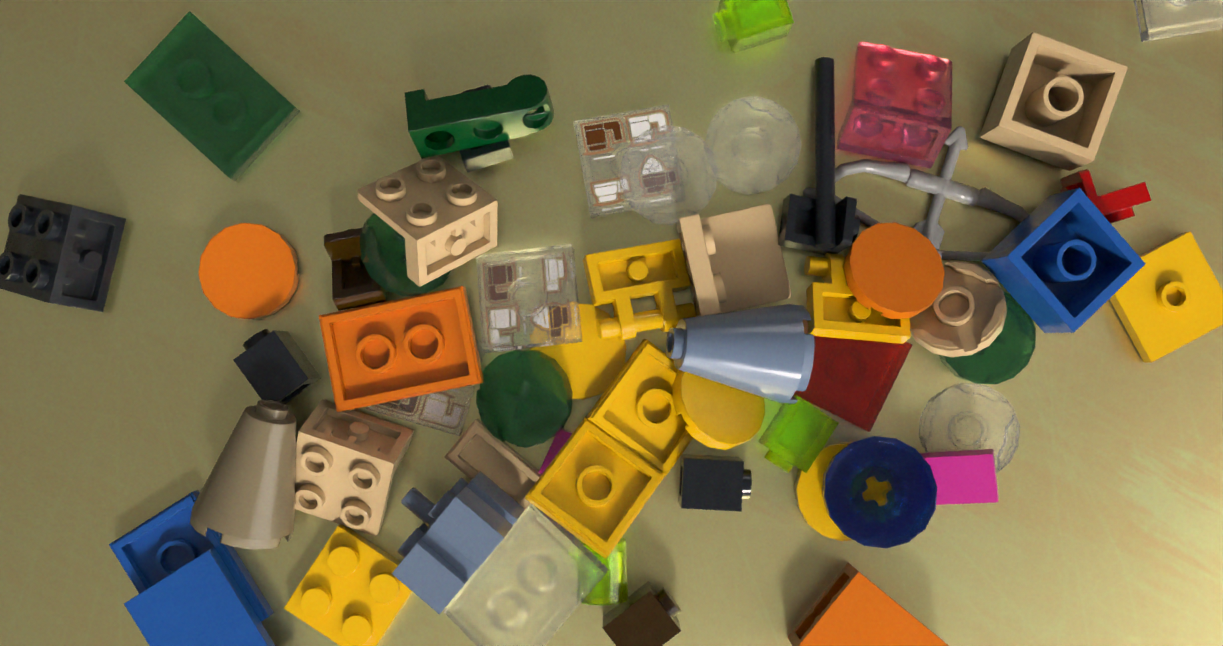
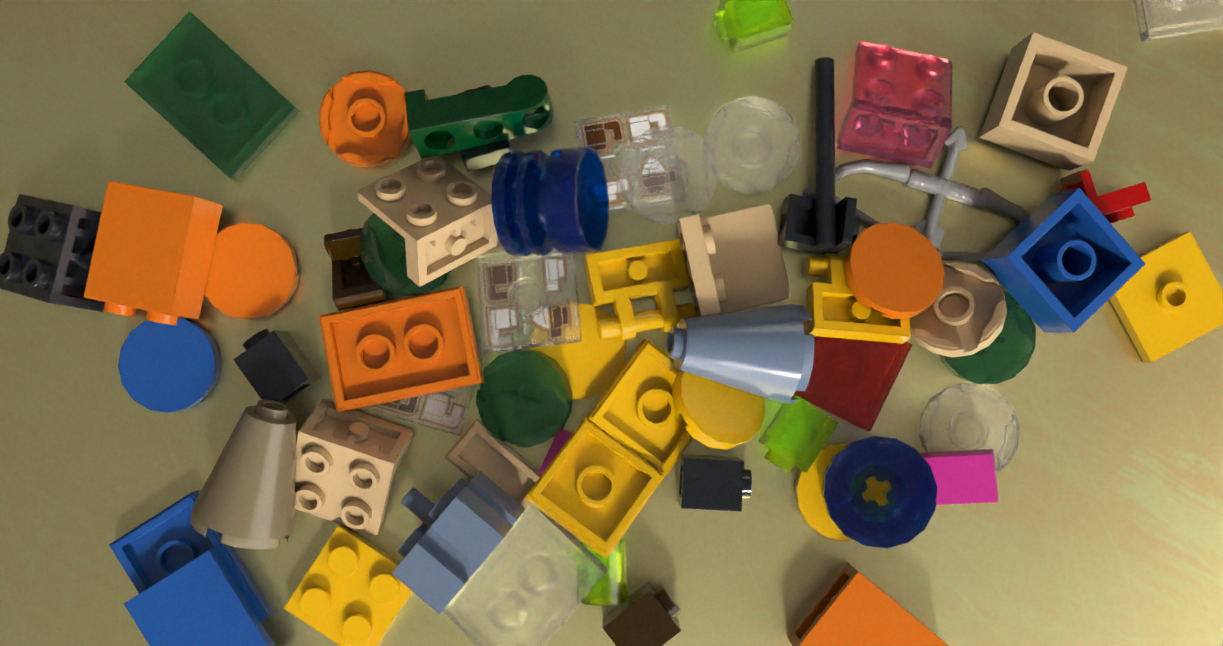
none -> orange brick [84,181,223,326]
none -> blue tile [118,317,221,413]
none -> orange tile [318,70,413,169]
none -> clear blue wheel [491,146,609,257]

